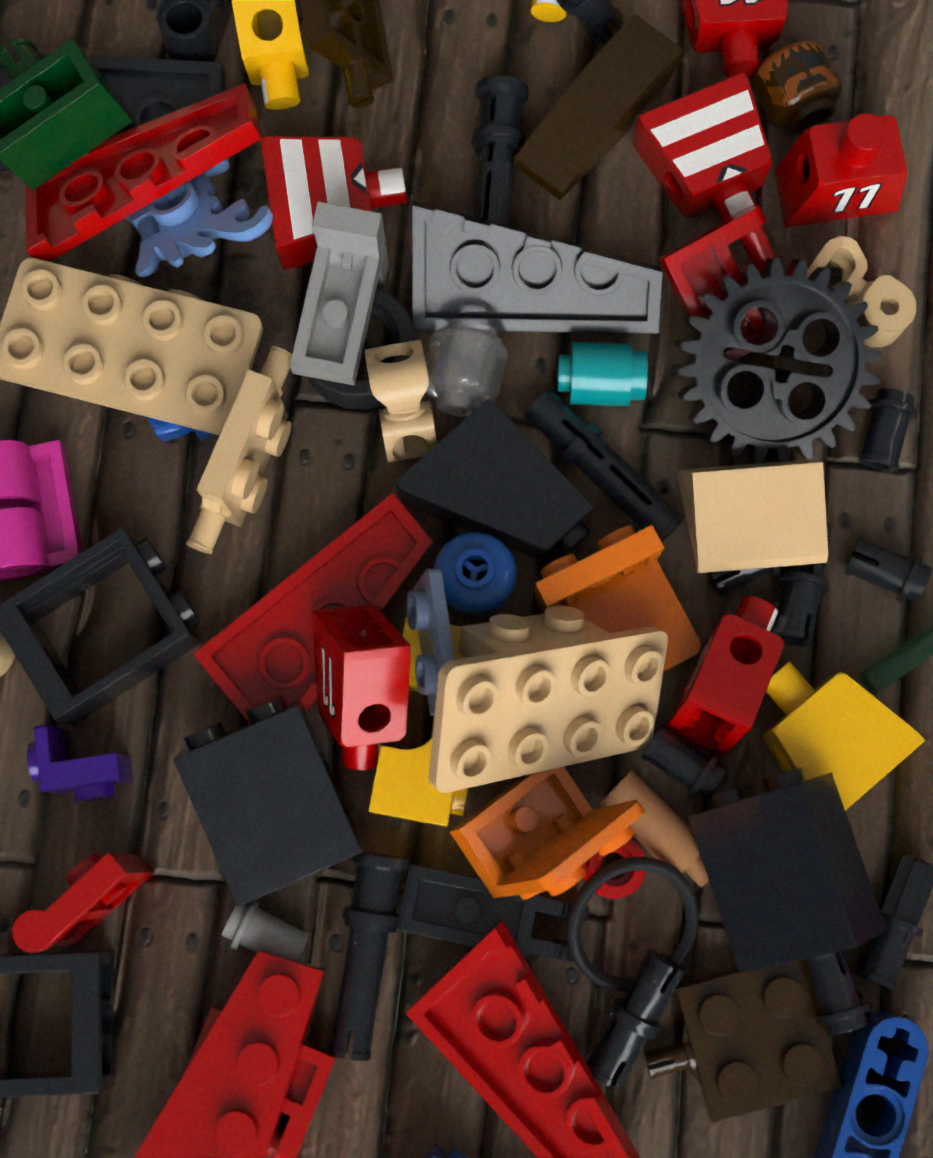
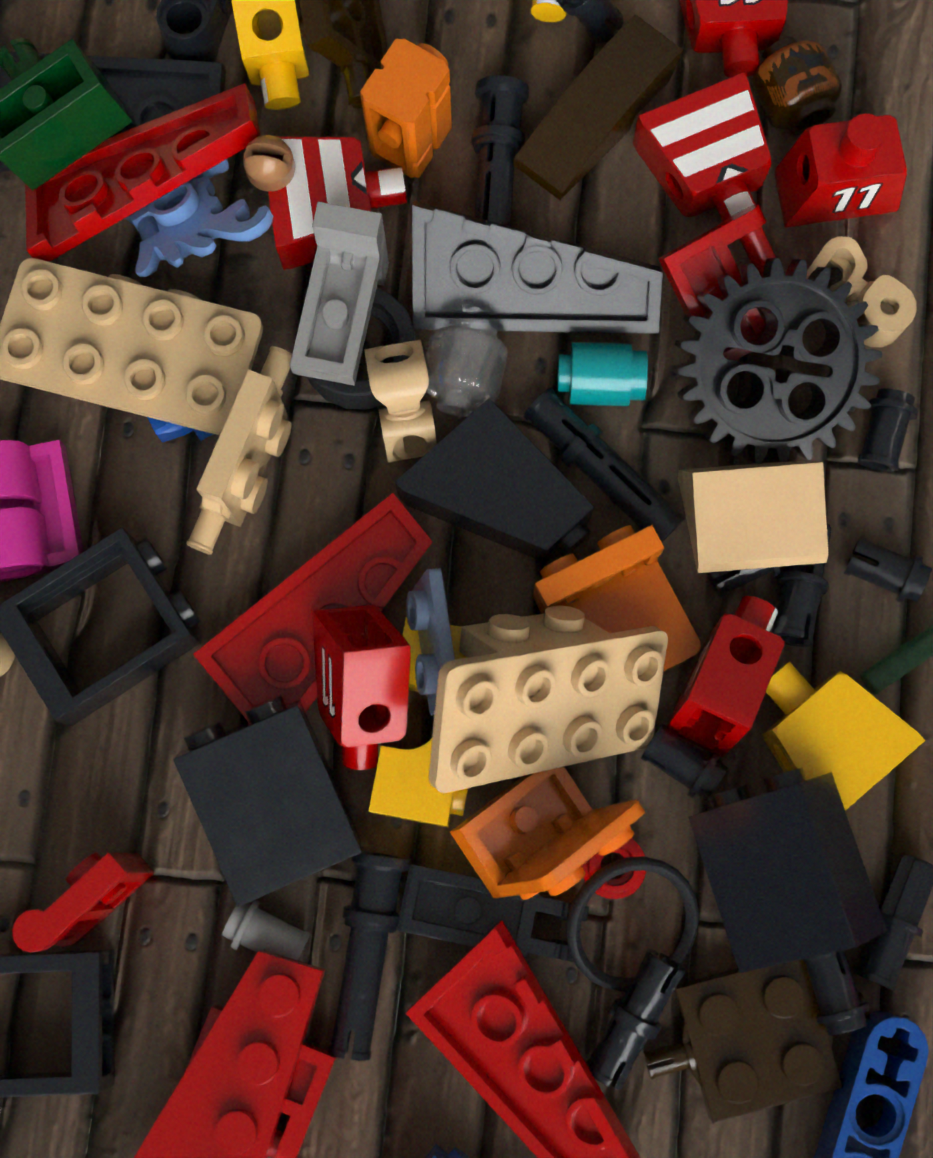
dark purple bracket [27,724,134,802] -> none
blue head [434,532,517,621] -> none
medium nougat cylinder [599,770,709,888] -> none
none -> medium nougat hinge [243,134,295,192]
none -> orange brick [360,38,452,178]

